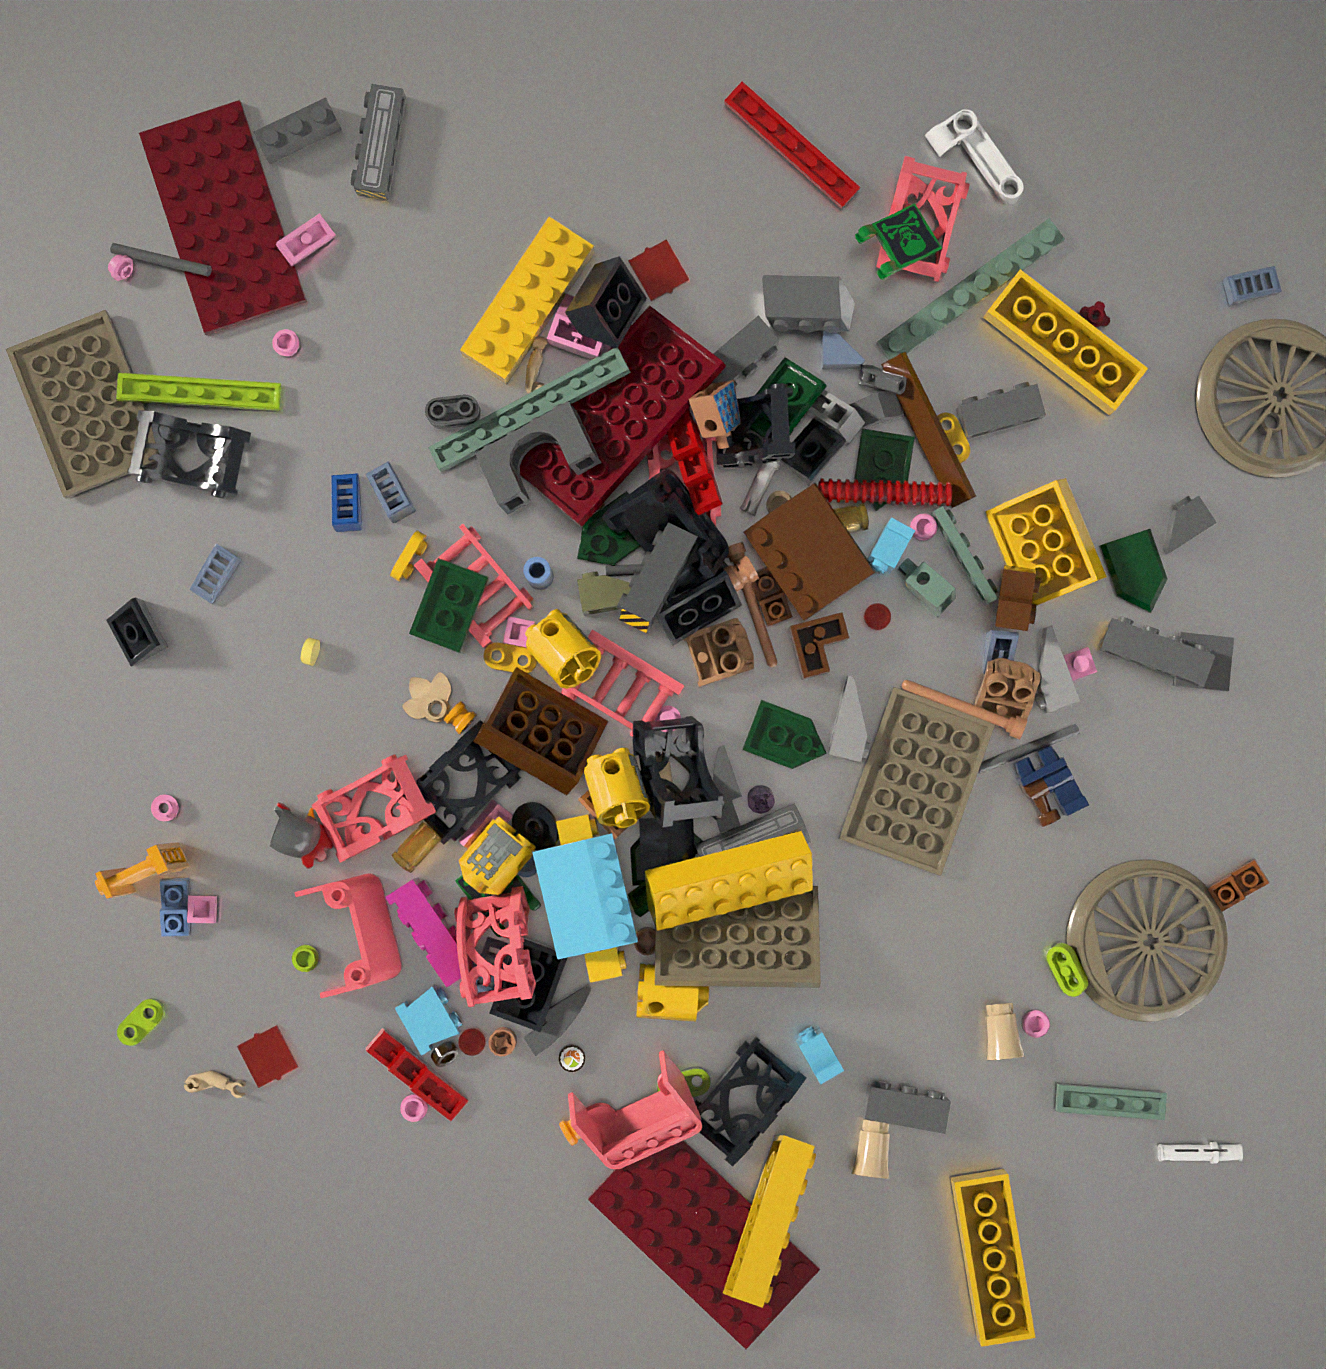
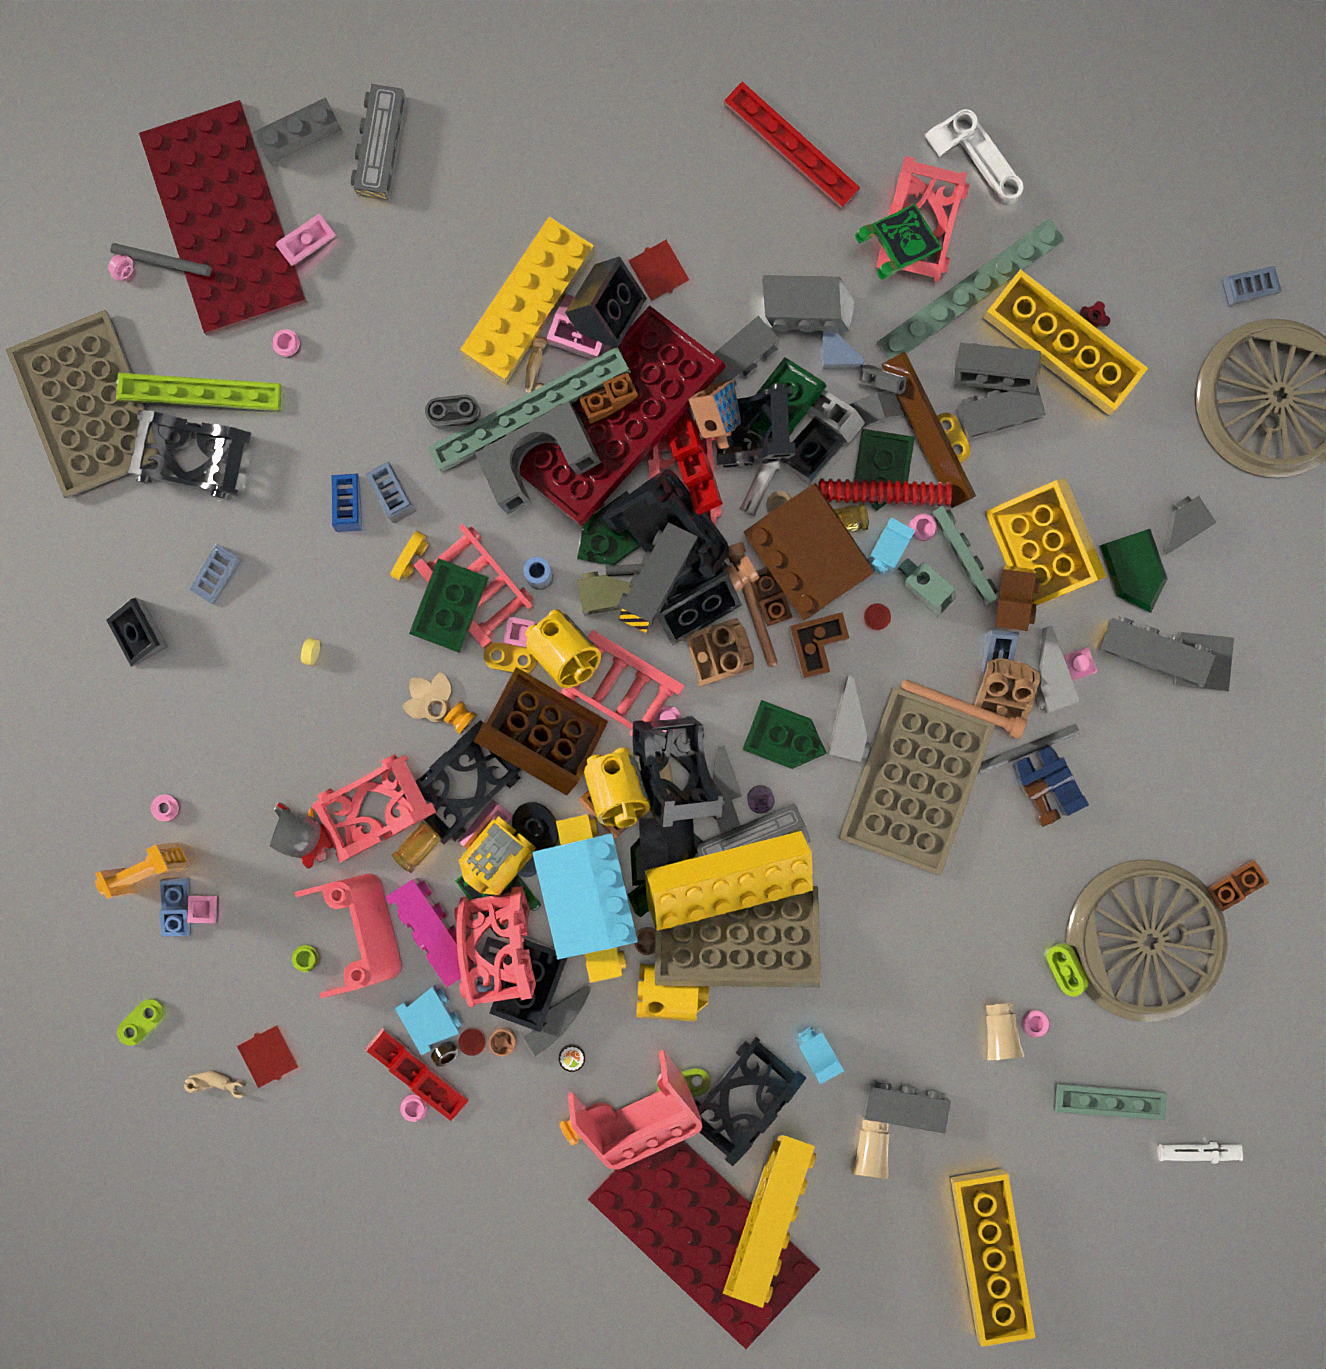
none -> dark orange slope [579,373,638,424]
none -> dark grey brick [955,343,1041,393]

